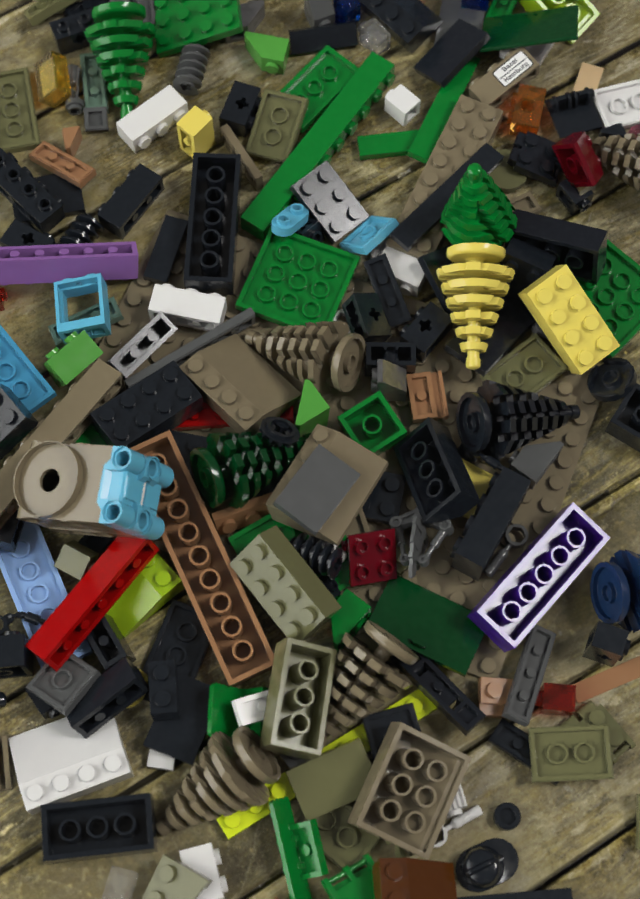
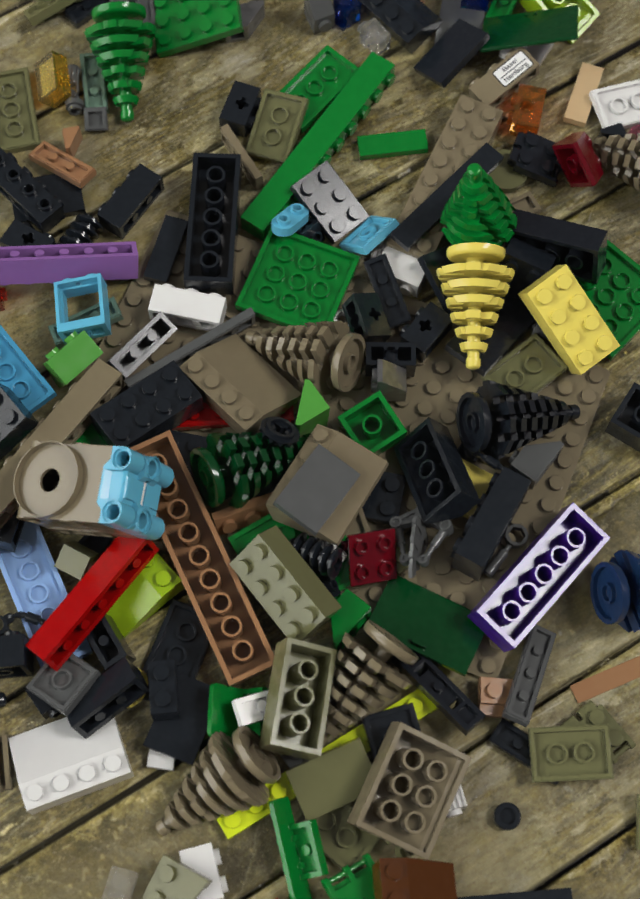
black brick [41,793,158,864] -> none
black brick [49,8,96,56] -> none
white brick [116,85,188,153] -> none
dark grey piece [173,44,210,96] -> none
light yellow brick [176,105,215,158] -> none
bright green slope [244,31,290,75] -> none
black tile [288,21,358,55] -> none
white brick [384,84,421,127] -> none
medium nougat plate [406,370,449,423] -> none
green tile [407,56,480,164] -> none
white piece [434,804,483,848] -> none
black piece [455,838,519,892] -> none
clear red brick [535,683,576,717] -> none
black hinge [544,87,603,139] -> none
black bracket [555,179,594,215] -> none
black brick [582,621,631,667] -> none
black tile [587,357,637,402] -> none

